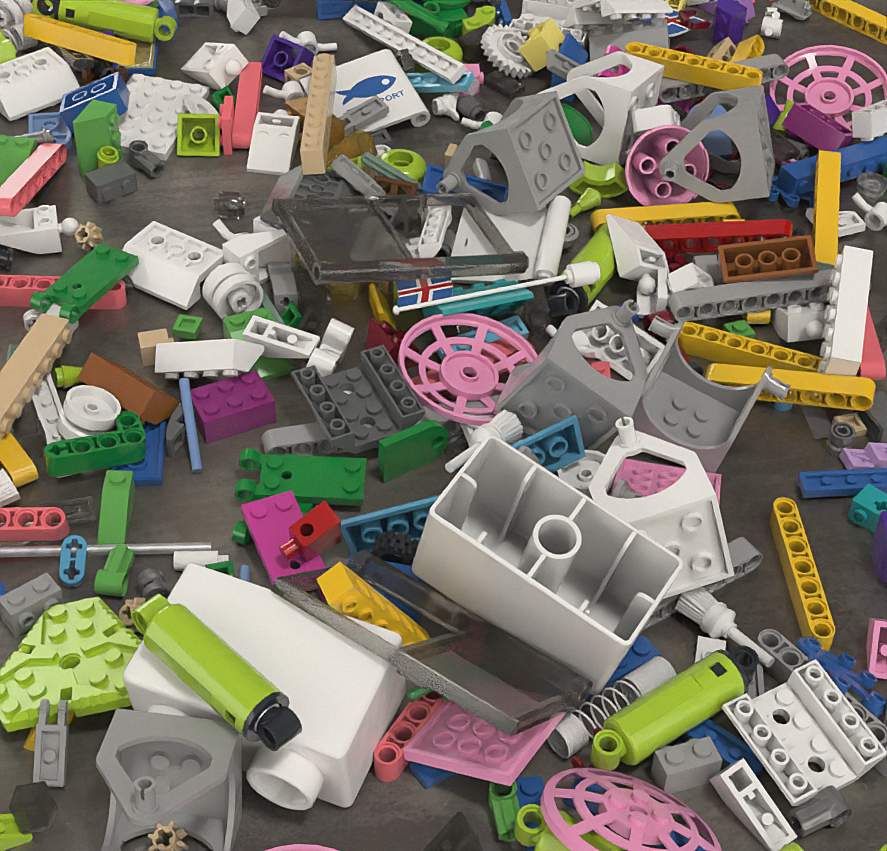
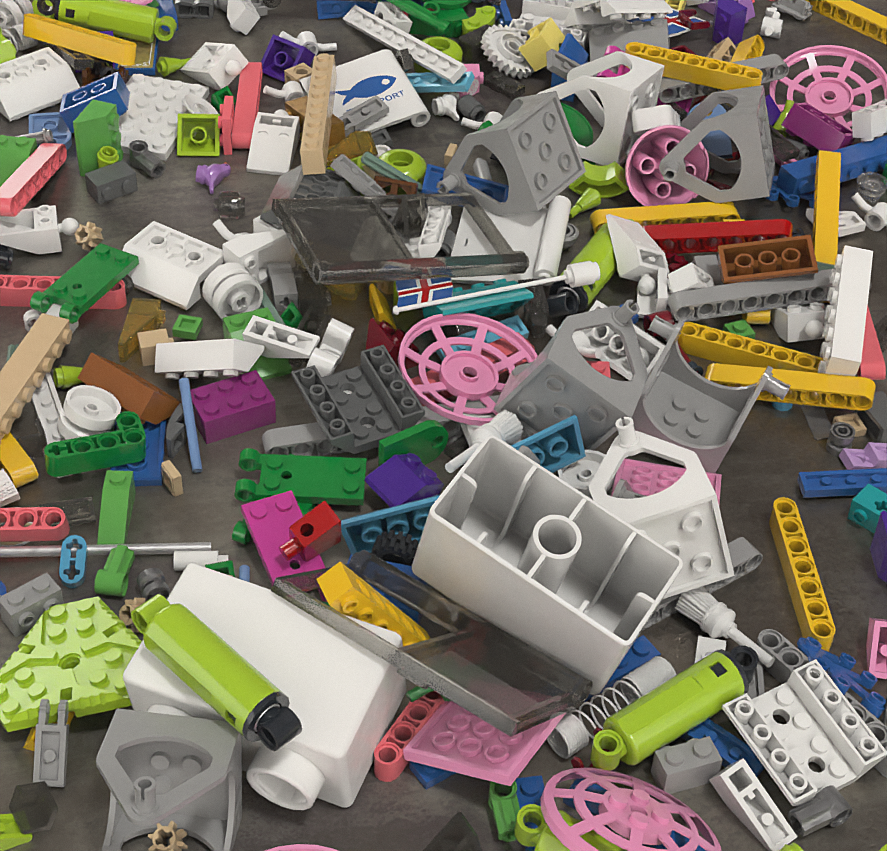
none -> clear yellow slope [118,298,166,363]
none -> lime cone [156,57,191,77]
none -> tan tile [161,460,183,497]
none -> medium lavender animal [196,162,231,194]
none -> dark purple slope [364,453,444,507]

